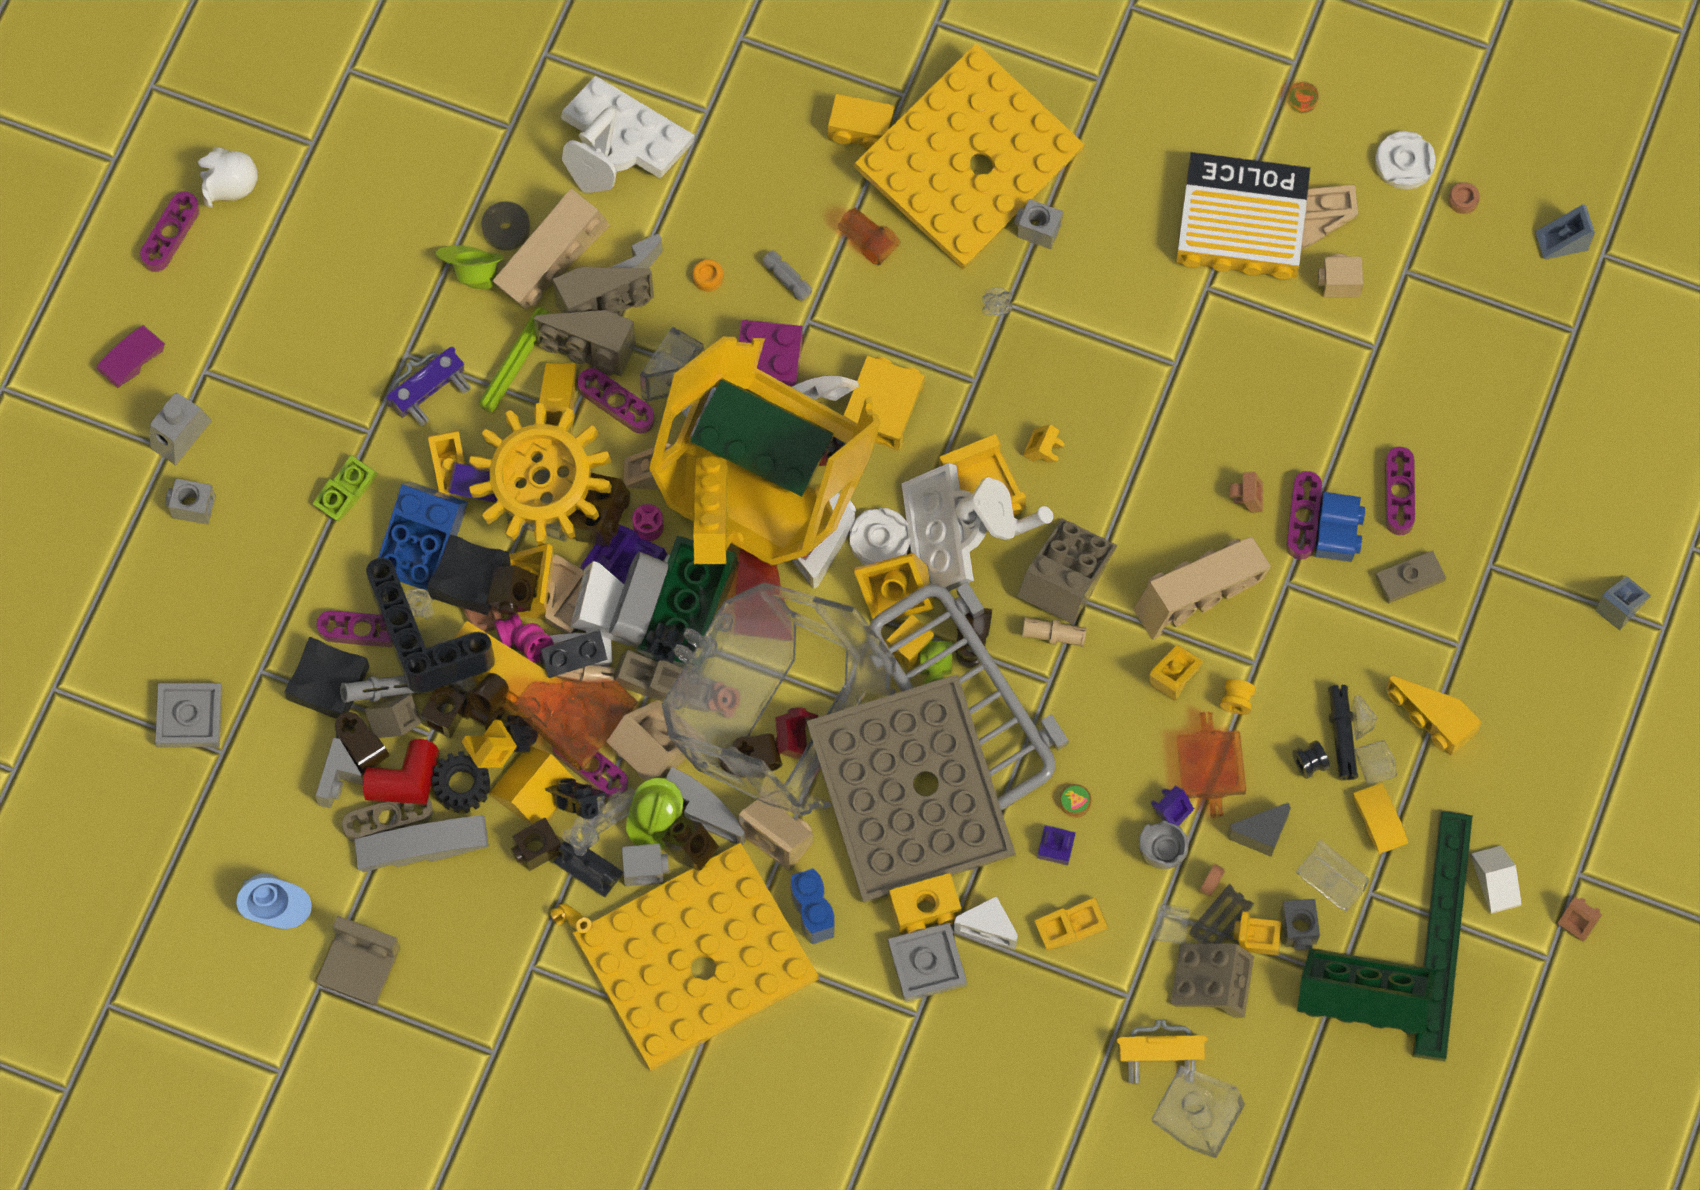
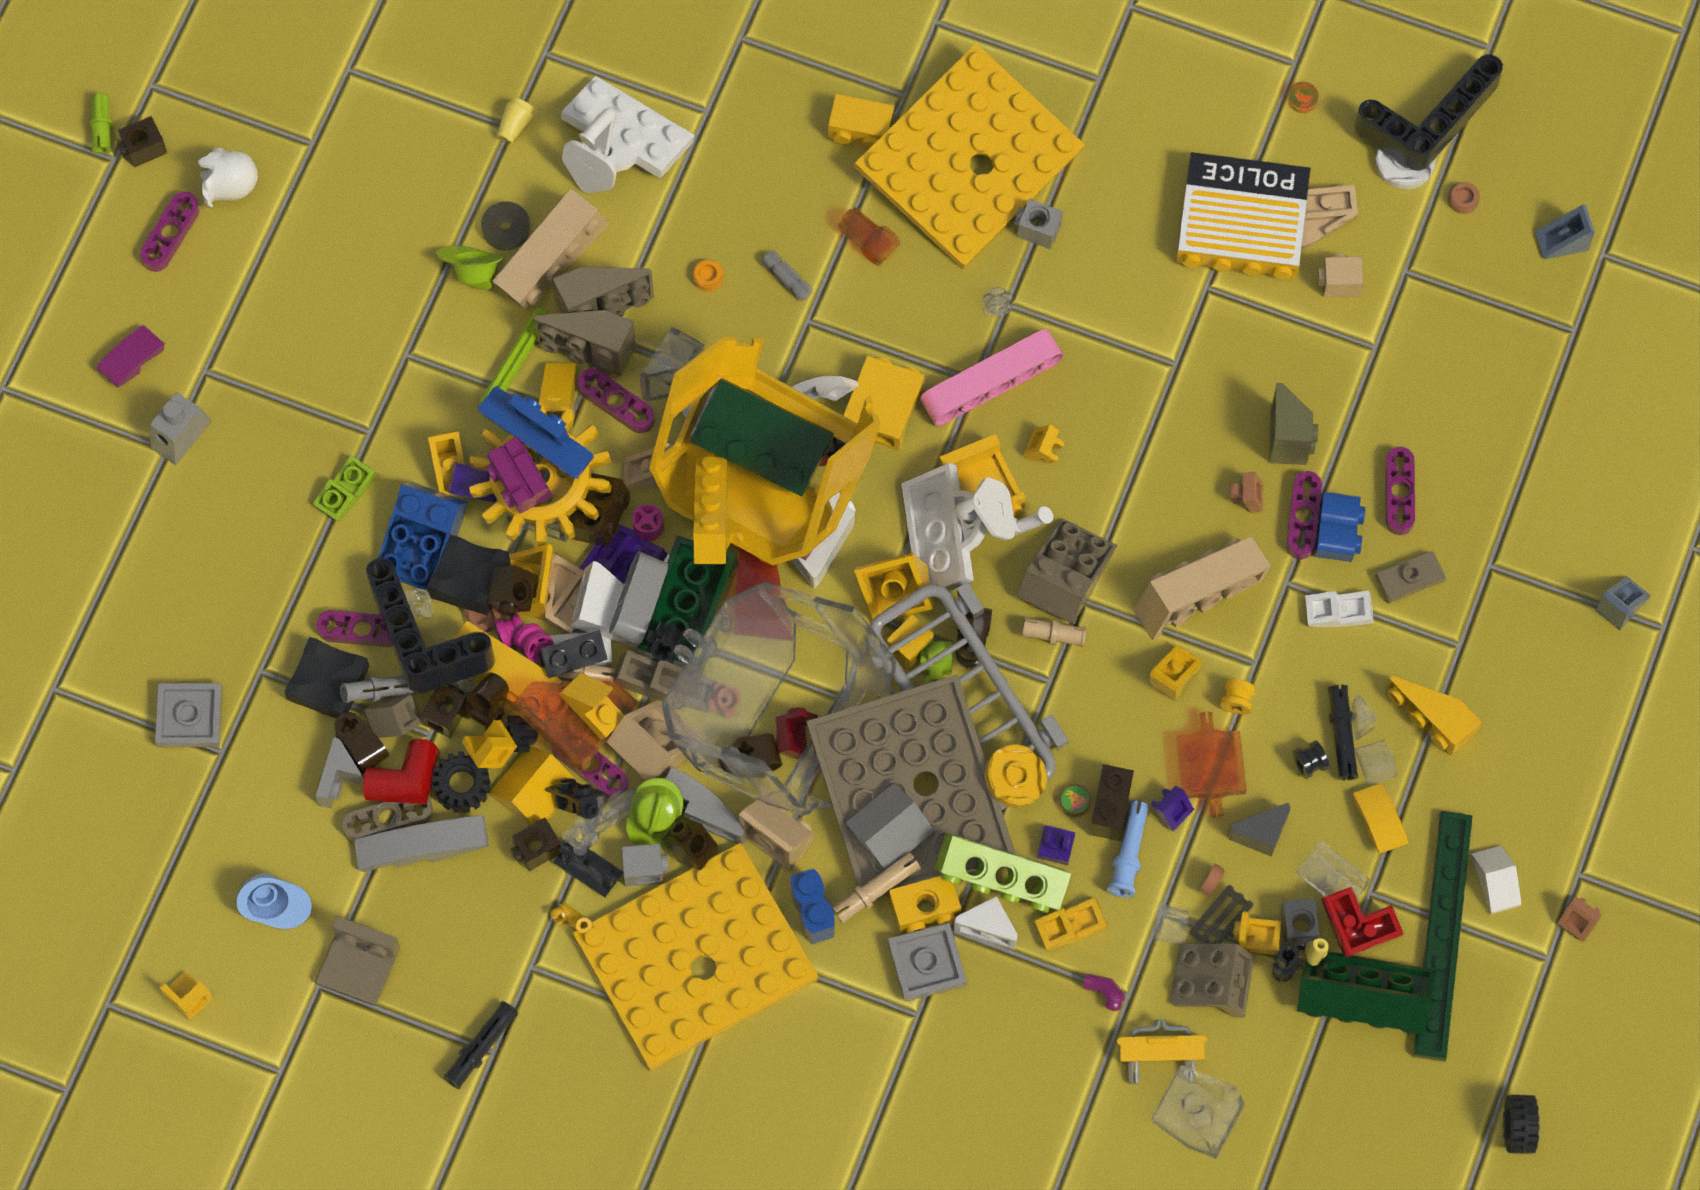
light grey brick [165,479,216,525] -> none
dark purple piece [387,347,471,426] -> none
light grey slope [611,233,663,268] -> none
magenta brick [739,320,803,392] -> none
white tile [850,508,911,565] -> none
light grey hair [1139,820,1189,869] -> none
none -> lime axle [89,93,113,154]
none -> dark brown brick [117,116,167,168]
none -> yellow panel [159,972,213,1021]
none -> black pin [443,1001,518,1089]
none -> blue bracket [478,386,594,479]
none -> magenta brick [485,437,552,513]
none -> light yellow cone [496,97,534,144]
none -> yellow slope [559,673,624,740]
none -> tan pin [832,852,921,924]
none -> light grey slope [845,783,935,870]
none -> bright pink beam [919,329,1064,426]
none -> lime brick [934,832,1071,912]
none -> yellow tile [984,744,1047,808]
none -> magenta arm [1083,973,1125,1011]
none -> dark brown brick [1089,764,1134,841]
none -> light blue pin [1107,801,1149,898]
none -> olive slope [1270,383,1318,465]
none -> black pin [1272,945,1299,982]
none -> white slope [1305,590,1374,627]
none -> light yellow arm [1305,938,1329,966]
none -> red brick [1320,887,1404,958]
none -> black beam [1355,54,1503,171]
none -> black tyre [1503,1095,1540,1154]

